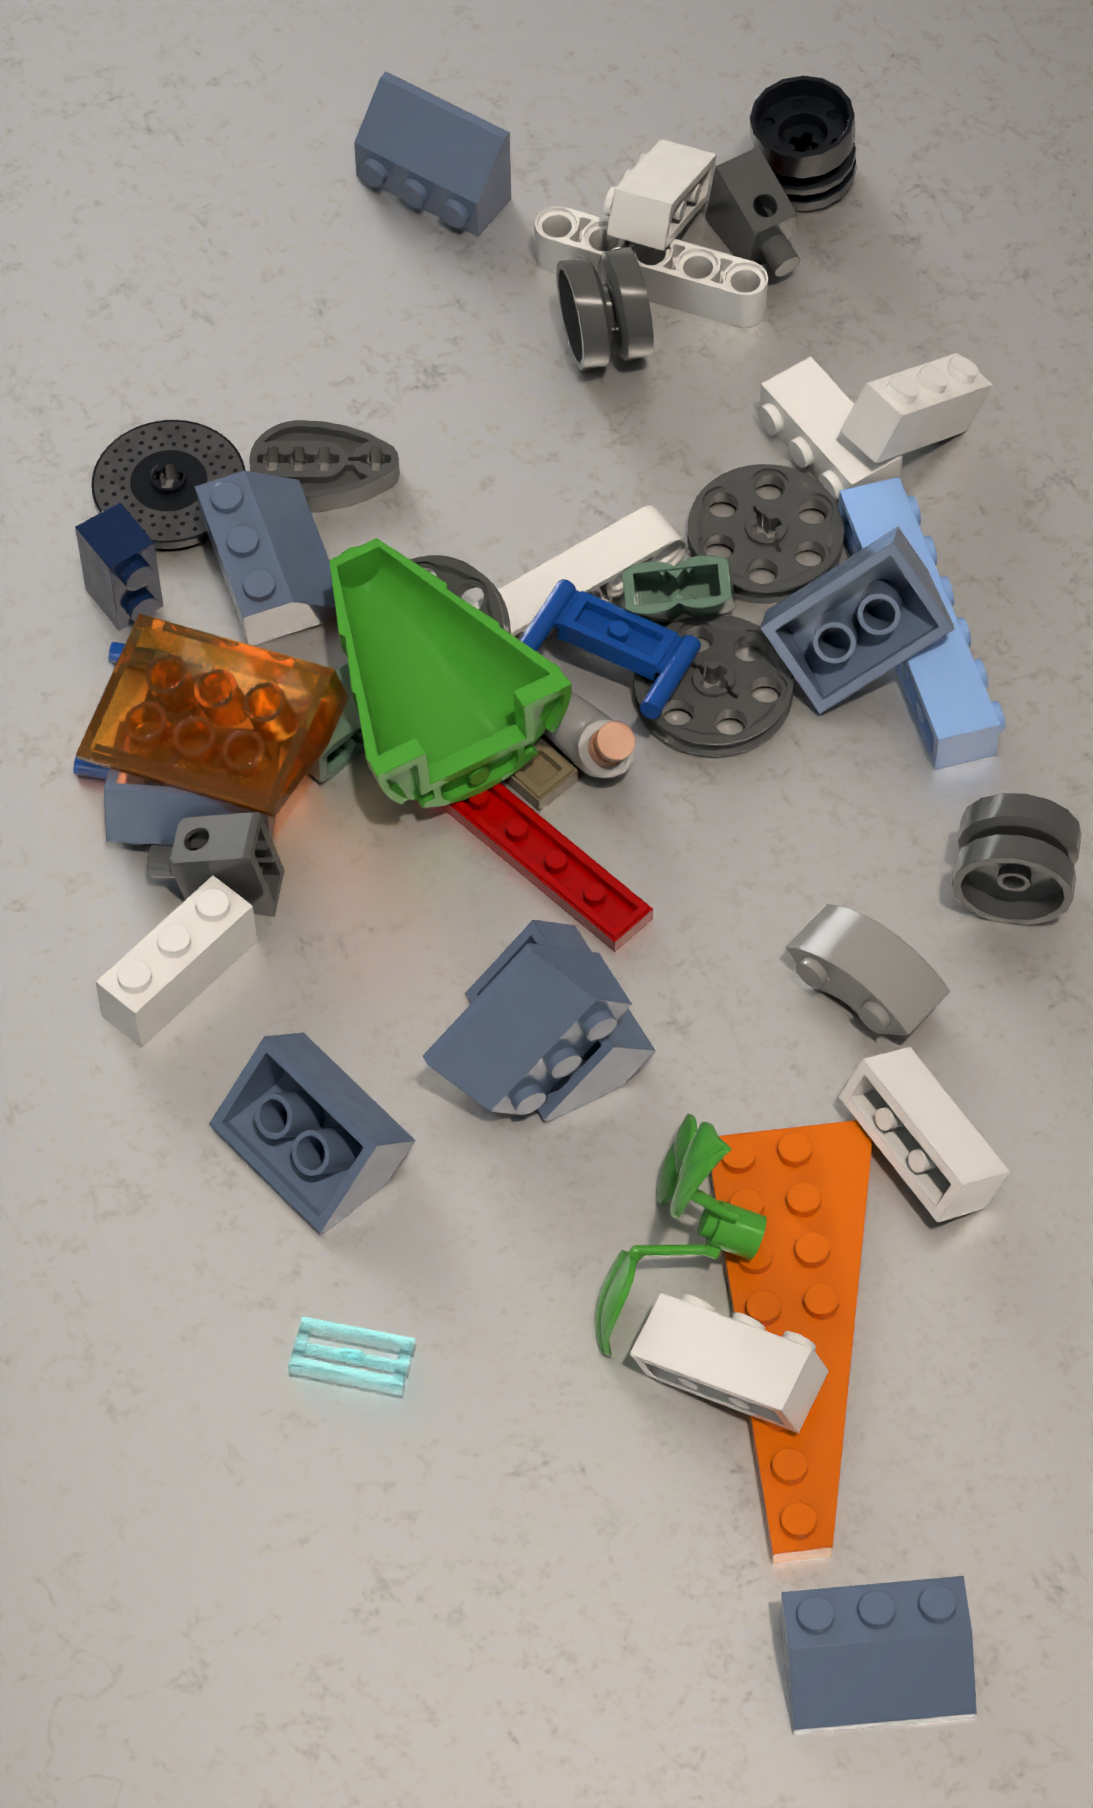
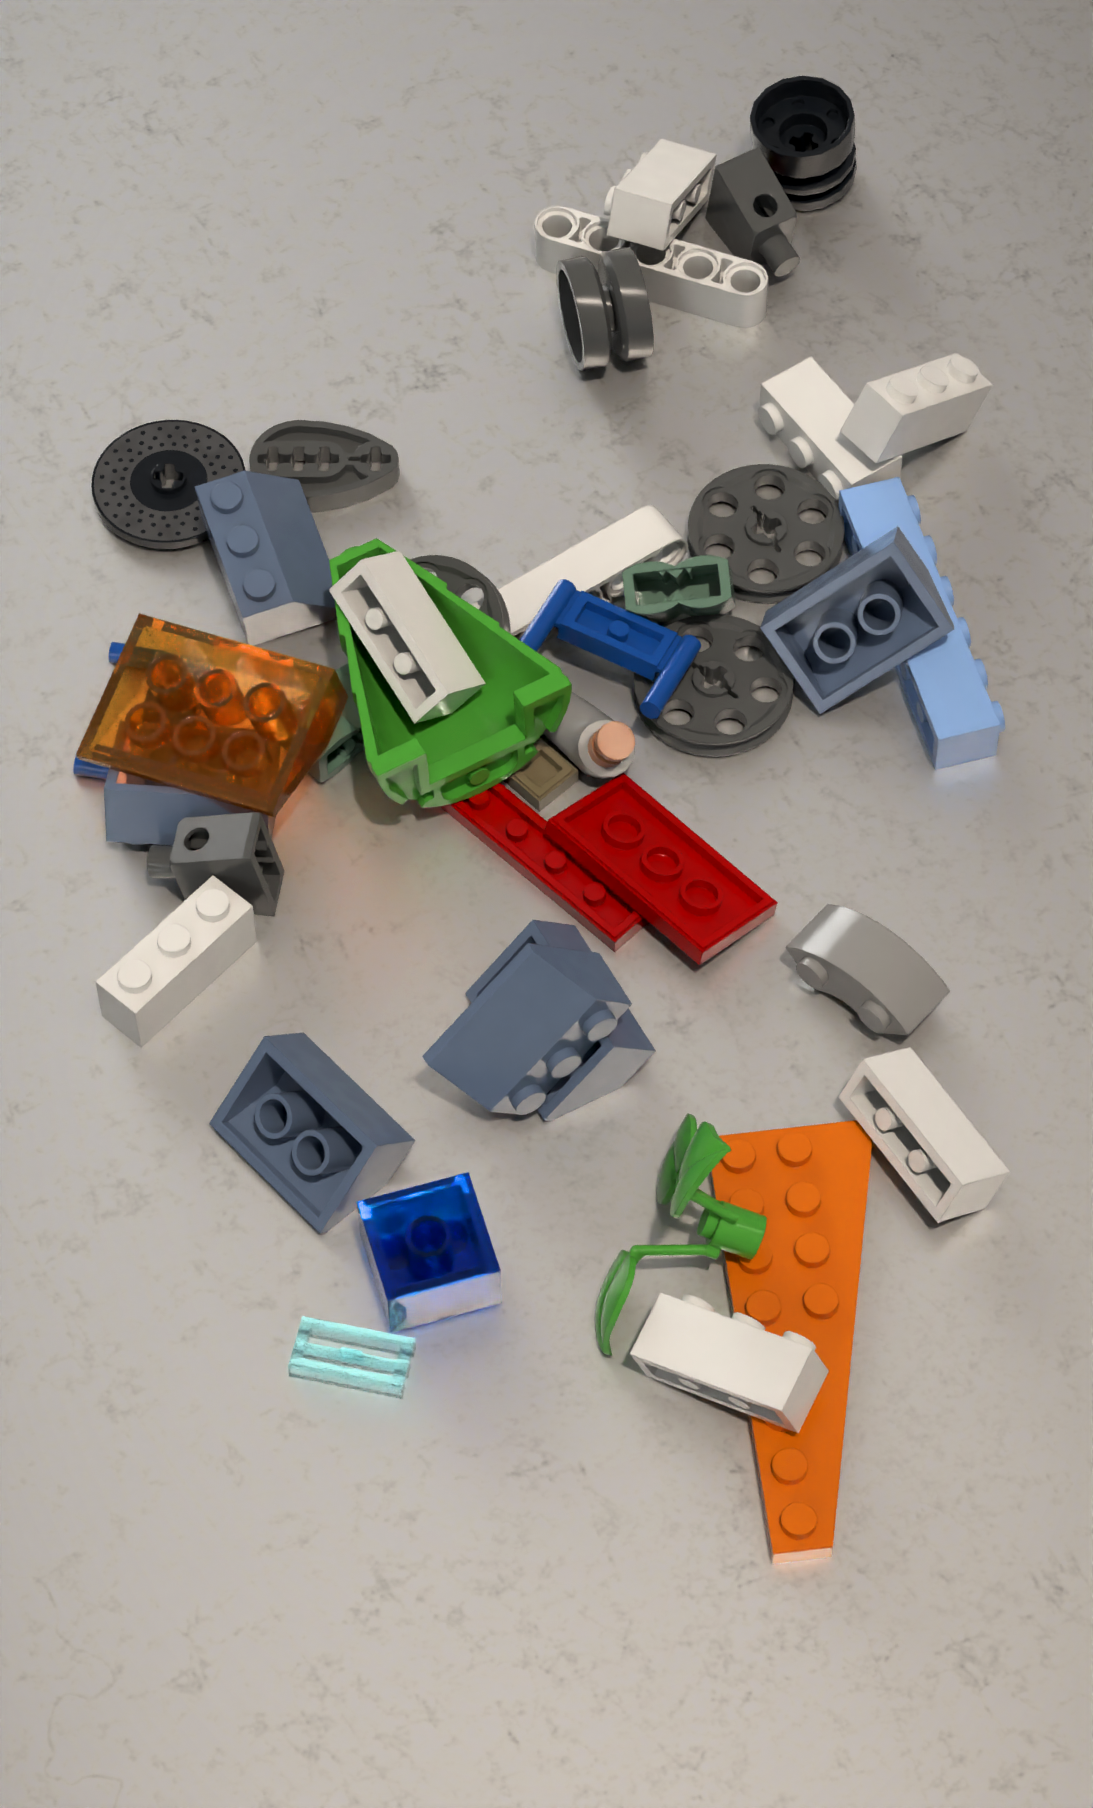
dark blue brick [75,502,163,631] -> none
sand blue slope [354,72,511,237] -> none
sand blue slope [779,1576,977,1735] -> none
dark grey wheel [952,793,1082,925] -> none
none -> white brick [329,551,486,724]
none -> clear blue brick [357,1172,502,1333]
none -> red tile [545,773,778,965]

